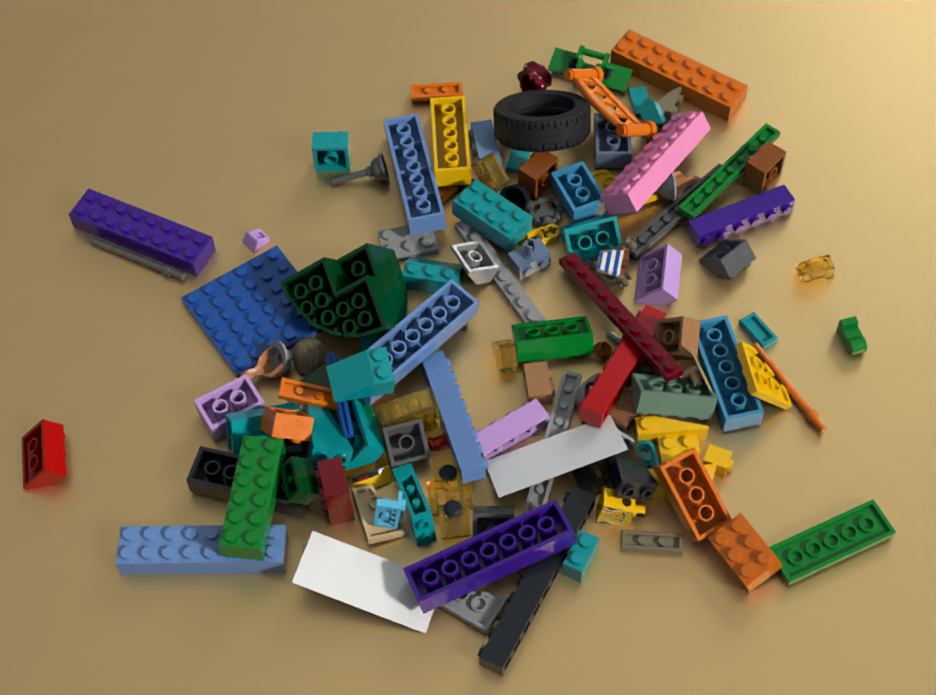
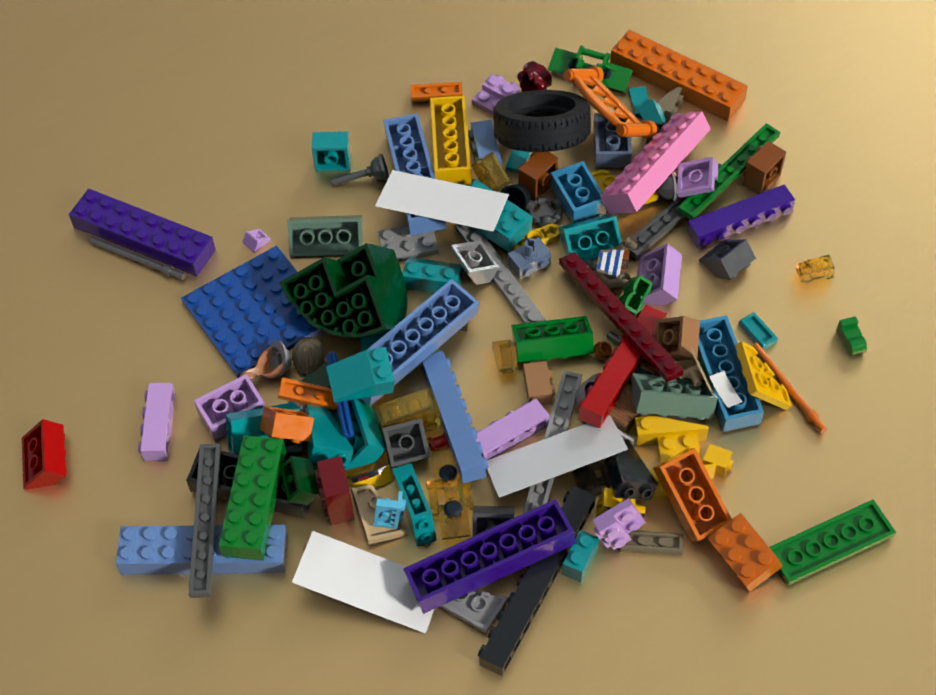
teal plate [635,440,660,469] -> none
none -> lavender brick [138,383,175,461]
none -> dark grey plate [189,444,221,598]
none -> sand green slope [288,215,363,257]
none -> white sticker [375,170,509,231]
none -> lavender plate [472,74,520,115]
none -> lavender plate [592,498,646,550]
none -> green brick [619,275,652,315]
none -> lavender plate [677,157,718,198]
none -> white sticker [709,371,743,408]

